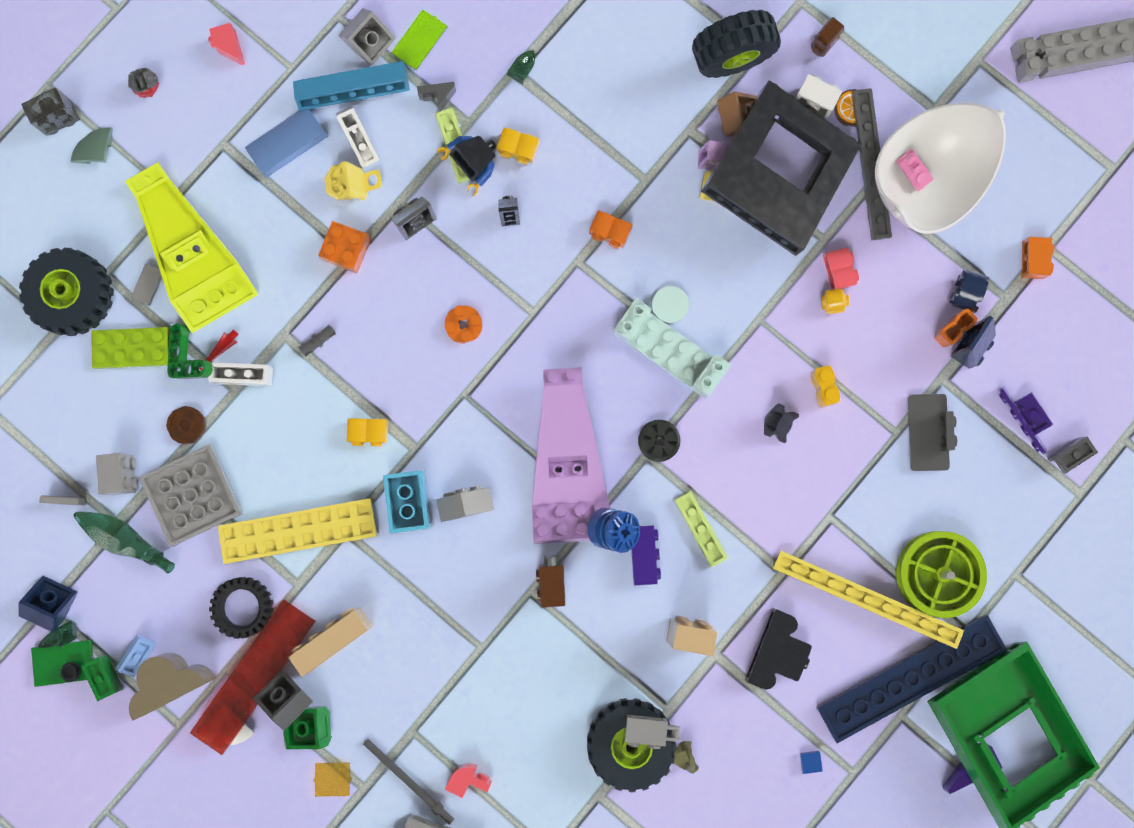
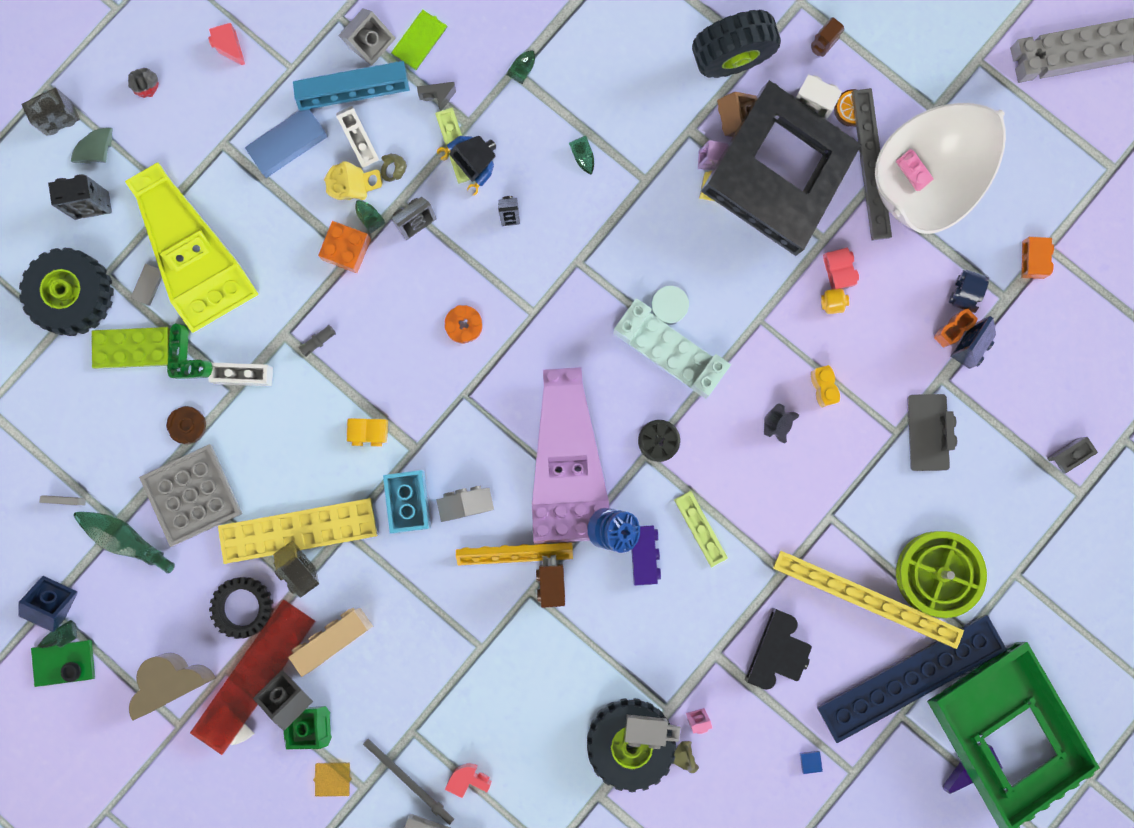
green panel [81,655,123,702] -> none
light grey brick [96,453,138,495] -> none
light blue plate [115,635,155,677] -> none
red piece [199,329,239,370] -> none
yellow brick [496,127,540,165] -> none
orange brick [589,210,633,249] -> none
tan brick [666,616,718,657] -> none
dark purple bracket [999,386,1054,455] -> none
none -> black piece [48,174,112,220]
none -> clear smoke brick [273,540,320,598]
none -> clear green plate [355,200,386,234]
none -> olive piece [381,153,407,182]
none -> yellow plate [456,542,573,566]
none -> clear green plate [568,135,595,175]
none -> bright pink plate [686,708,712,734]

